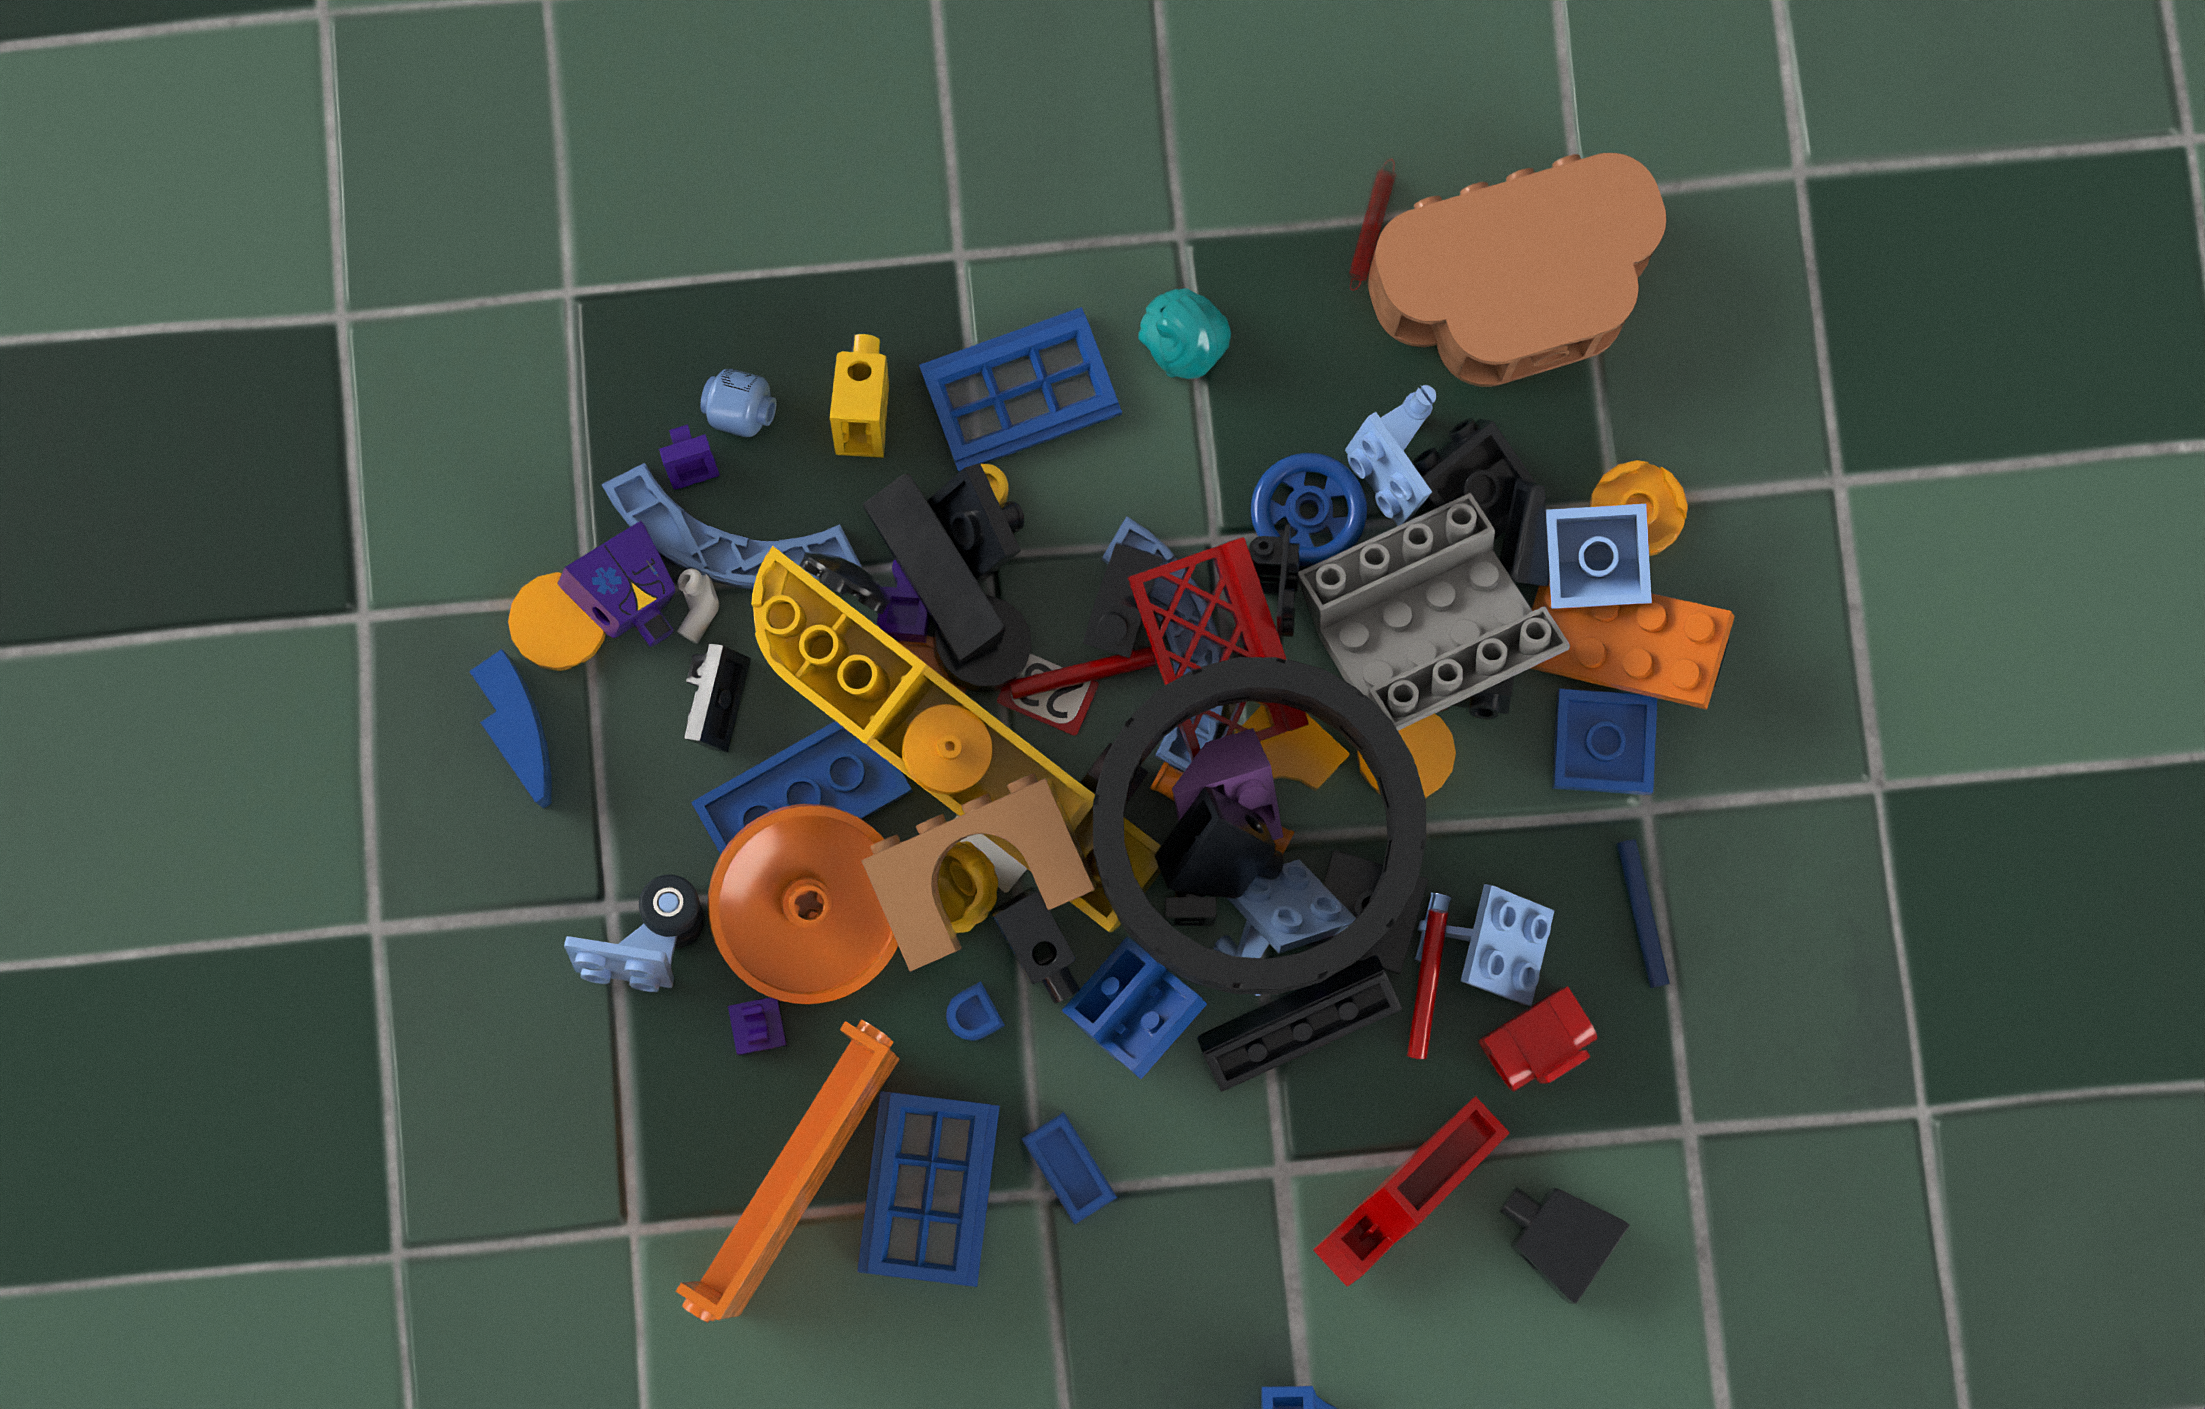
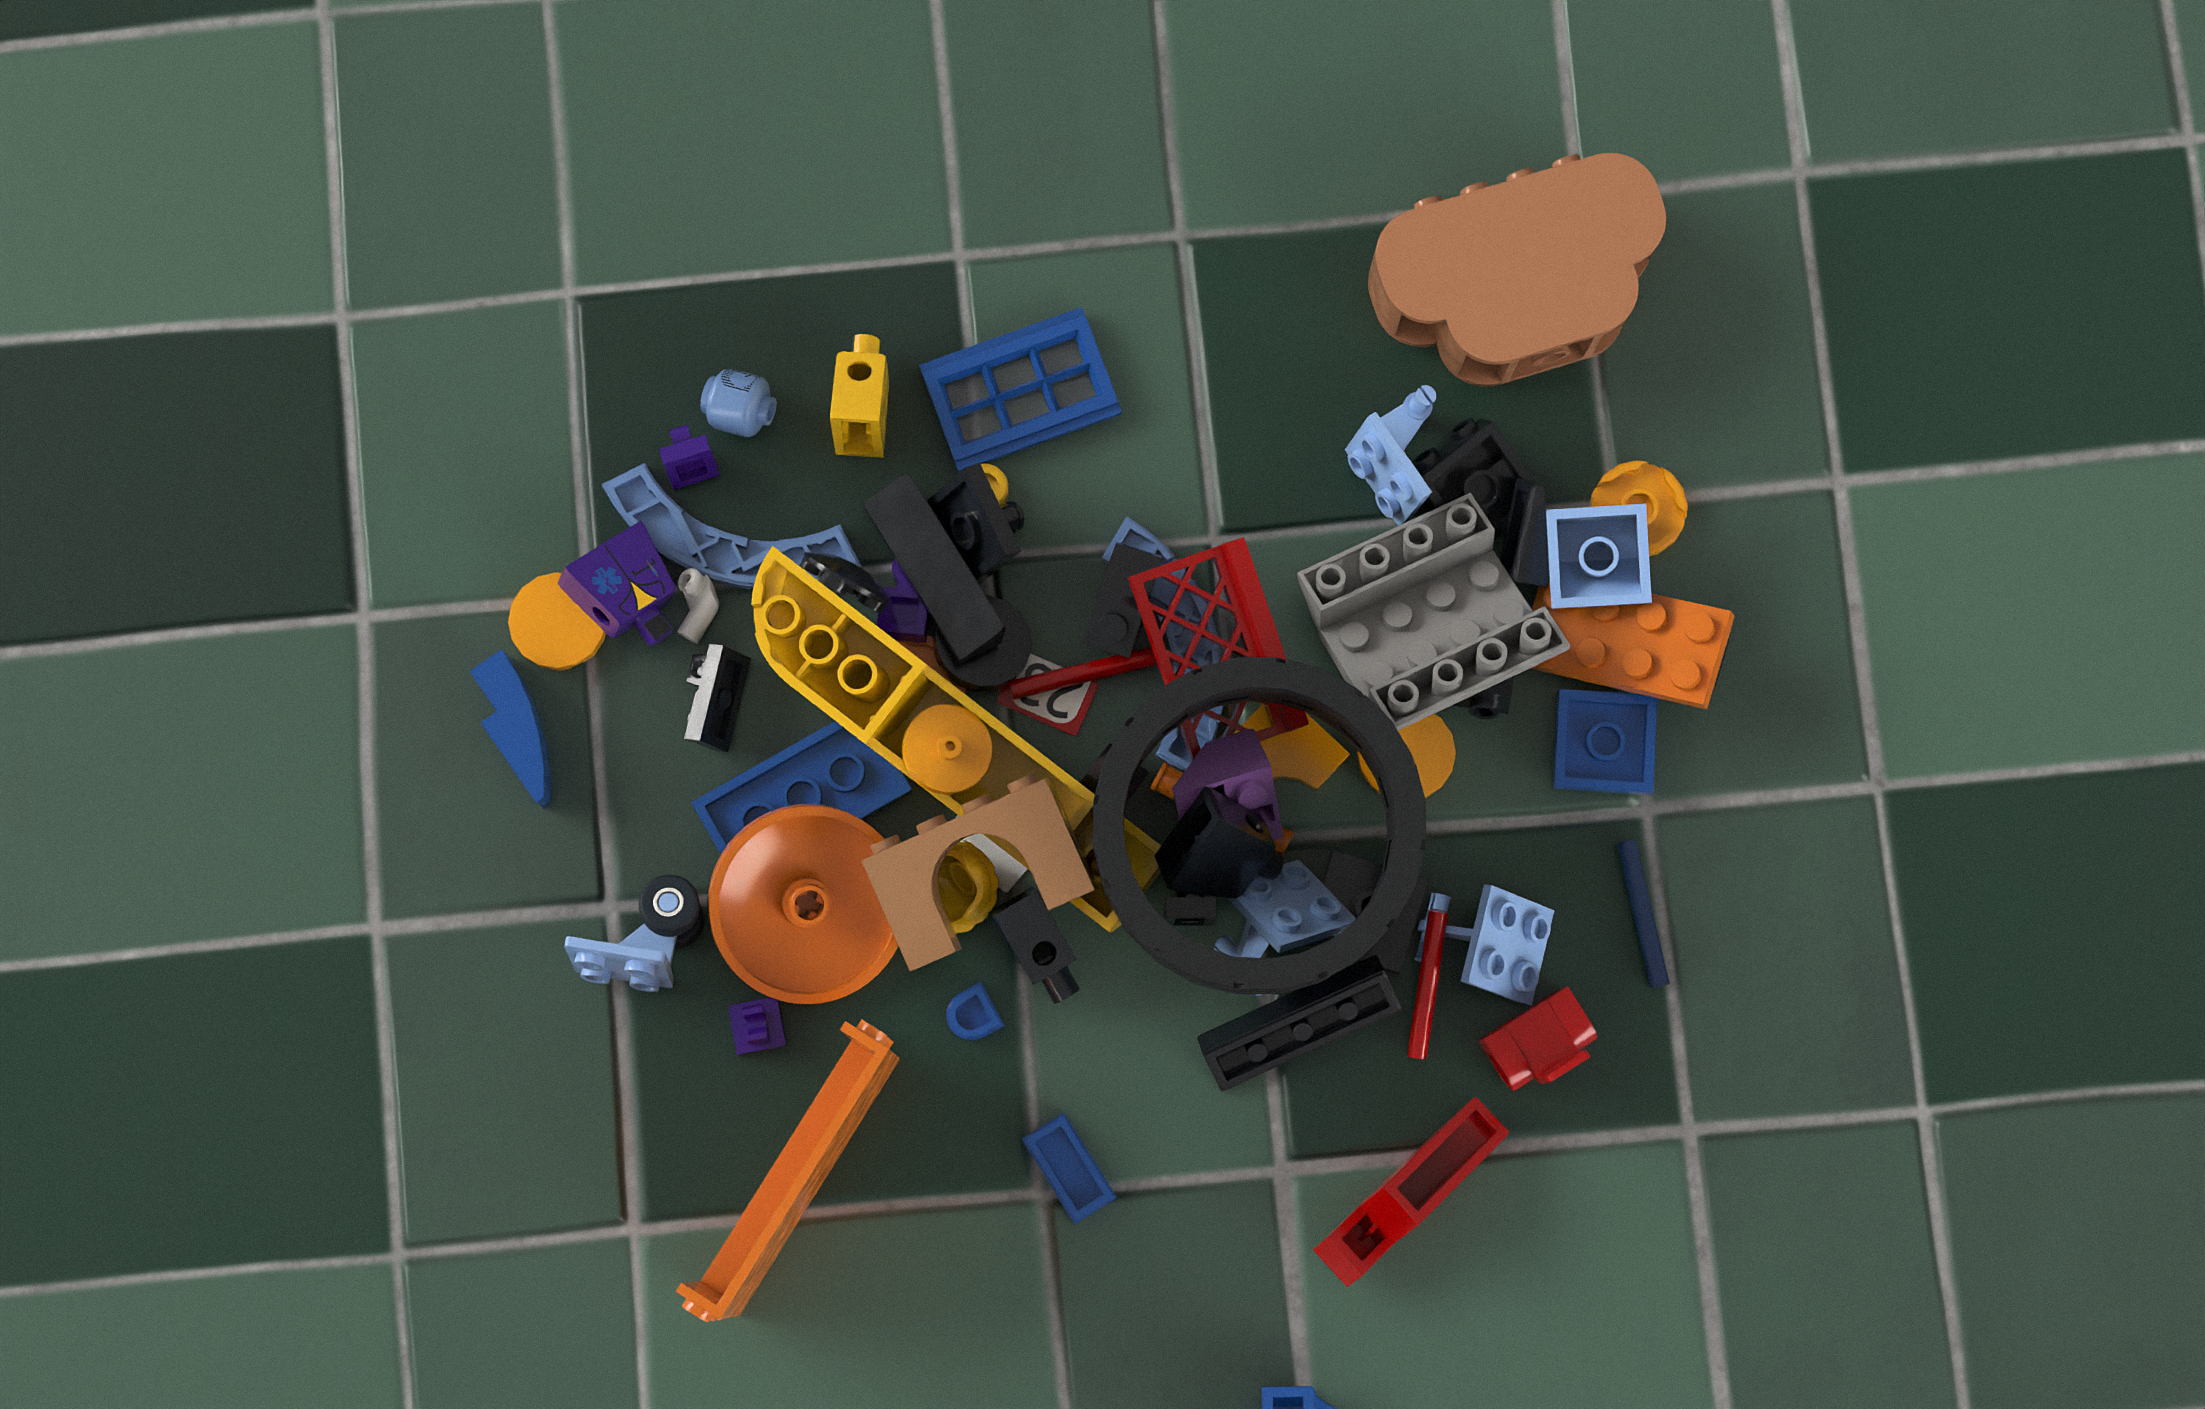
blue piece [857,1091,1000,1287] -> none
blue brick [1061,936,1207,1079] -> none
teal hair [1138,288,1231,379] -> none
black hinge [1249,524,1300,647] -> none
blue plate [1251,453,1367,567] -> none
red piece [1349,159,1396,291] -> none
black torso [1500,1187,1630,1304] -> none

